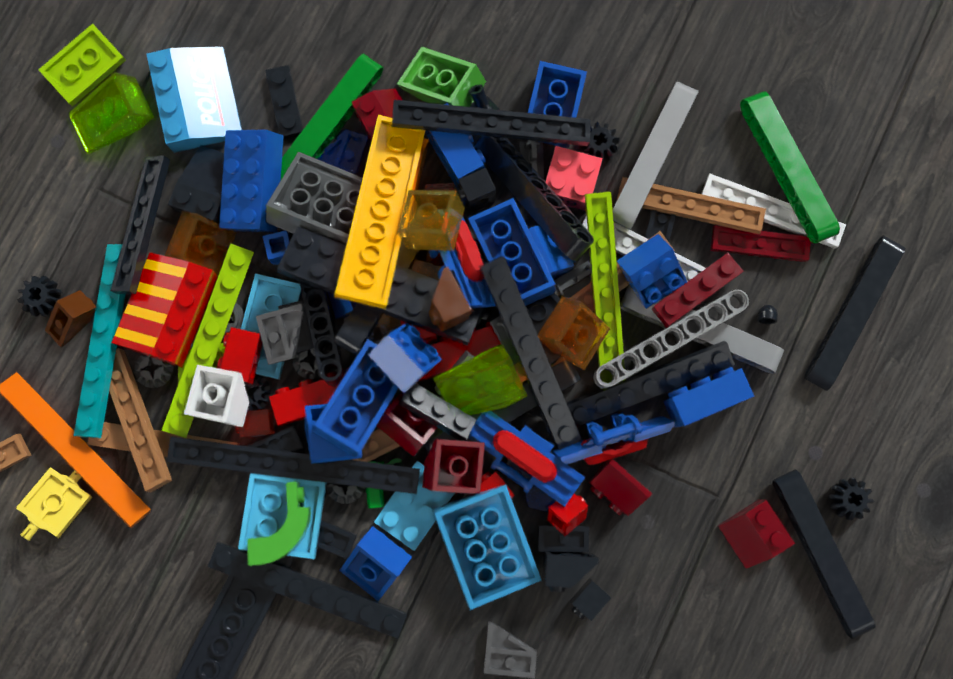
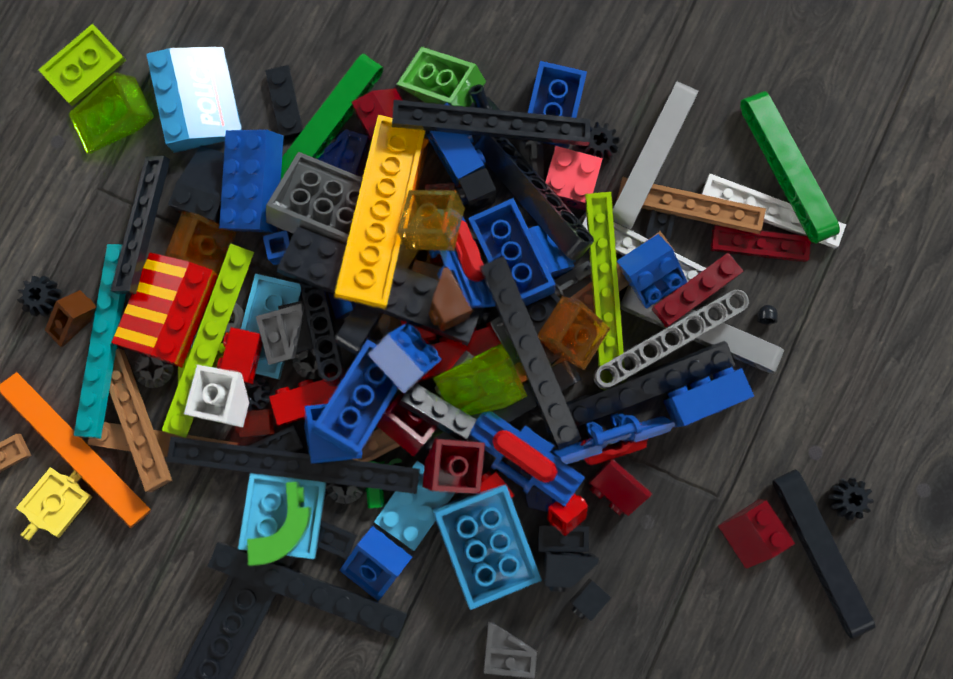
black beam [804,235,905,391] -> none

